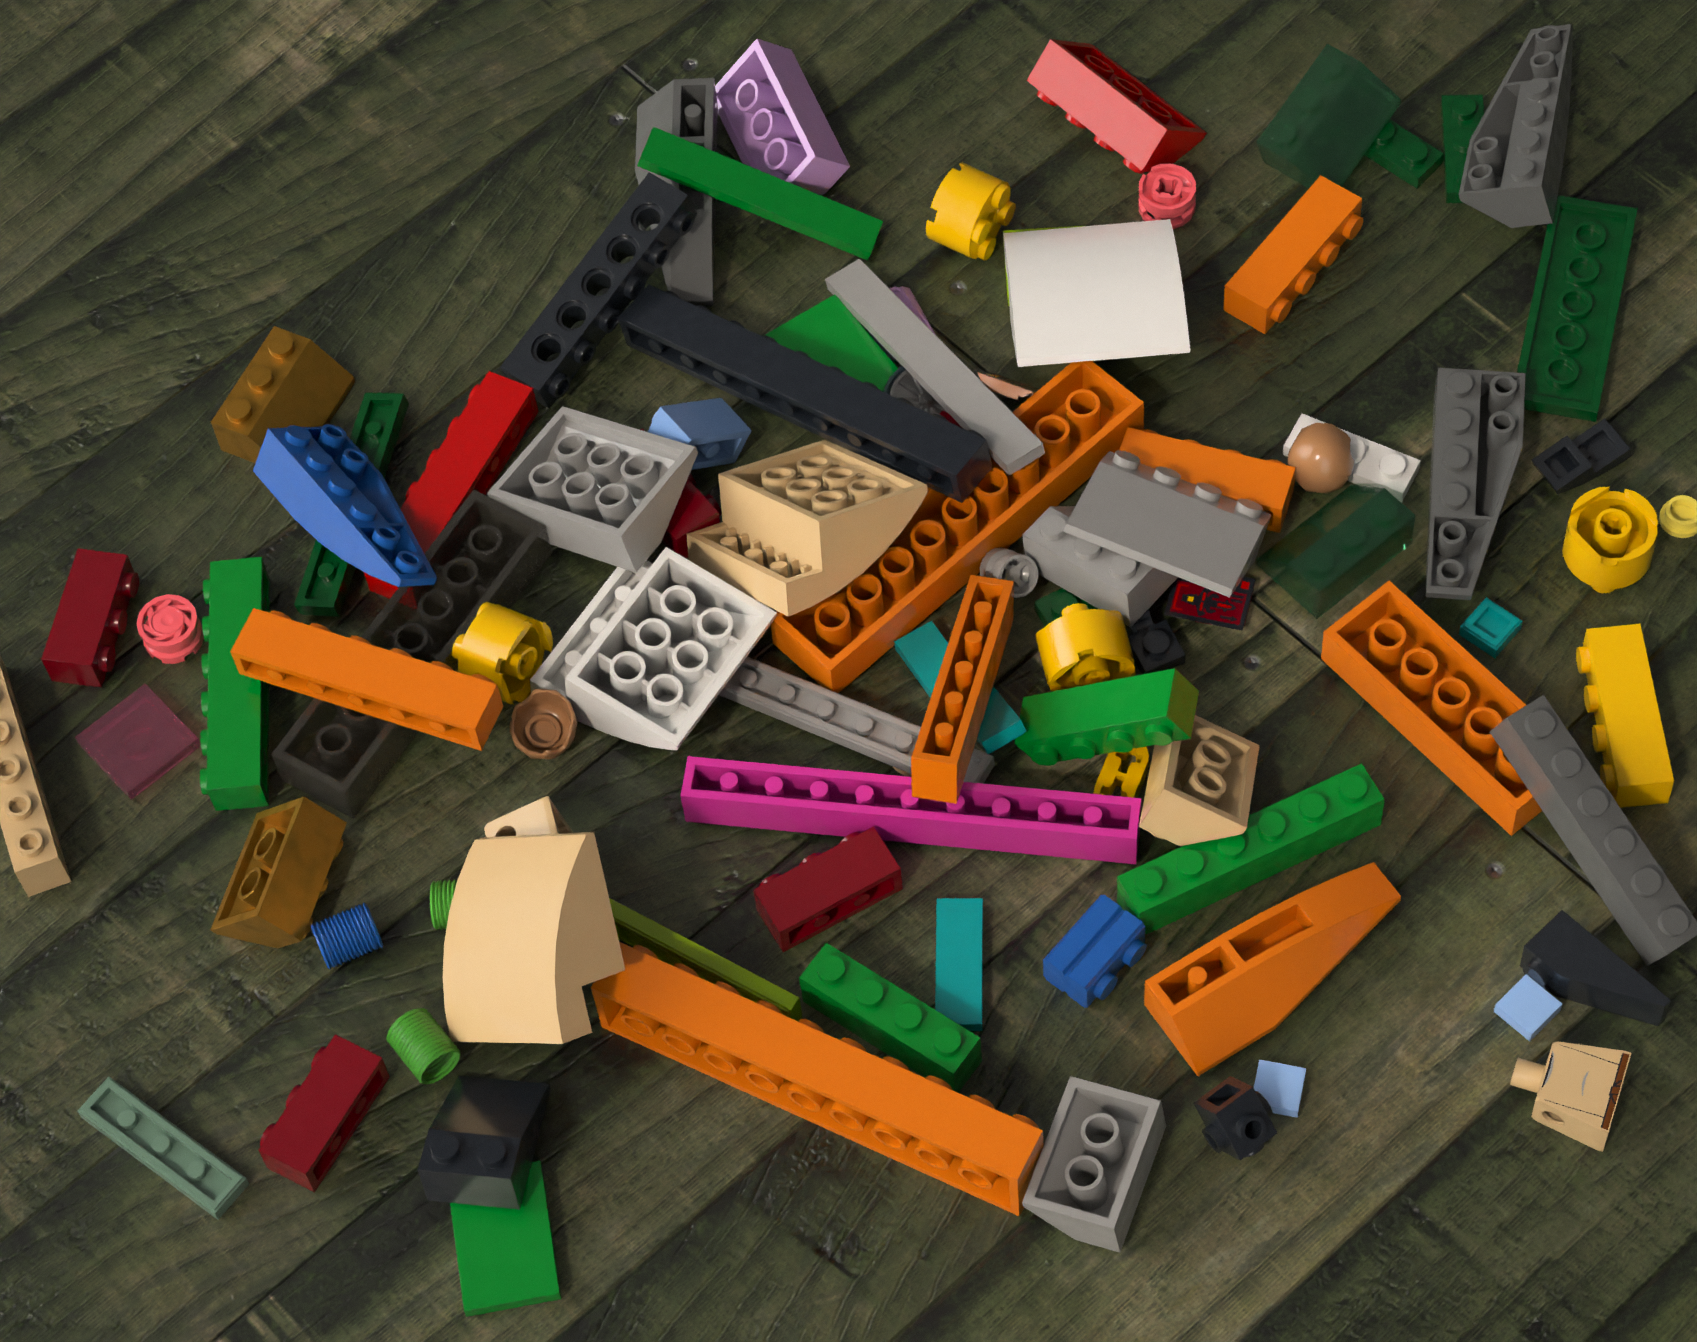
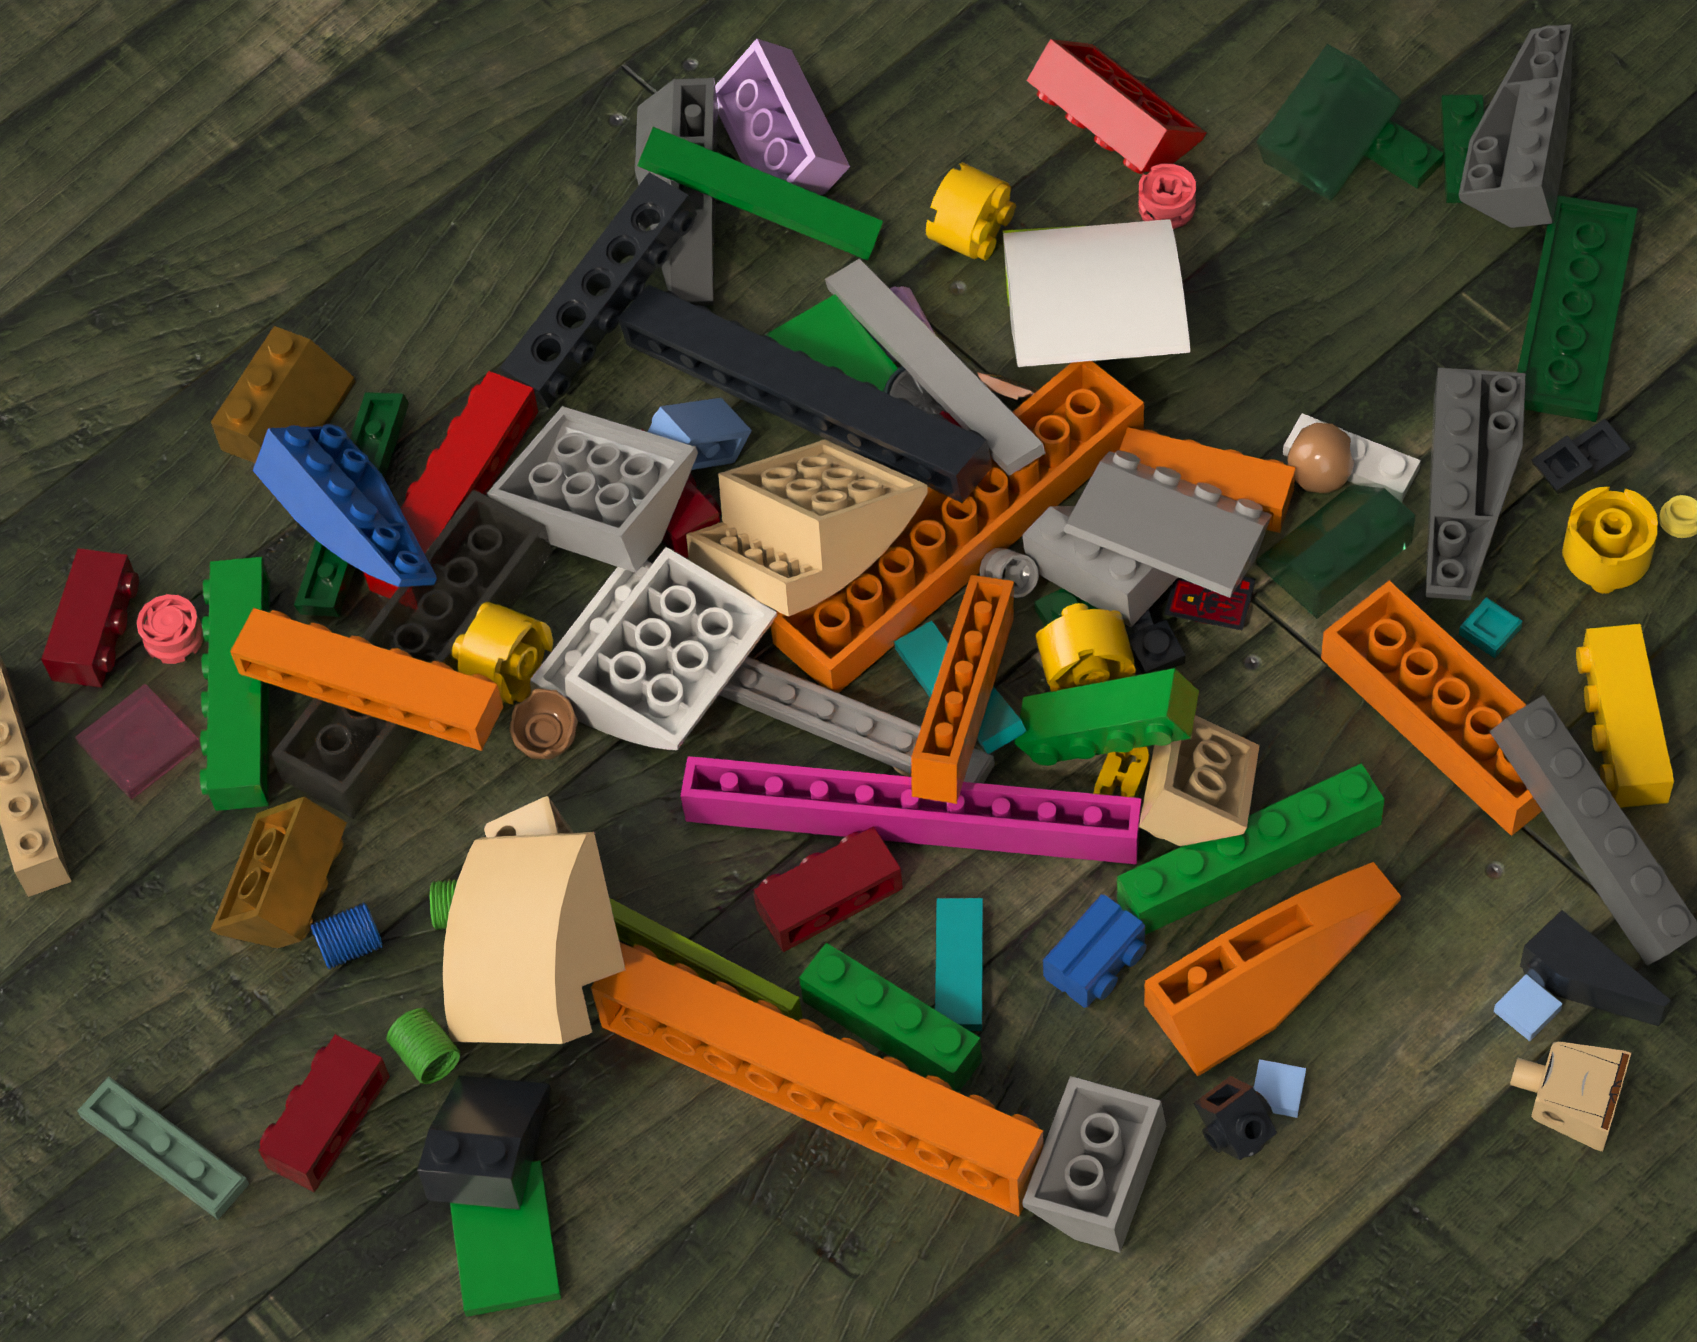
orange brick [1224,175,1363,334] -> none

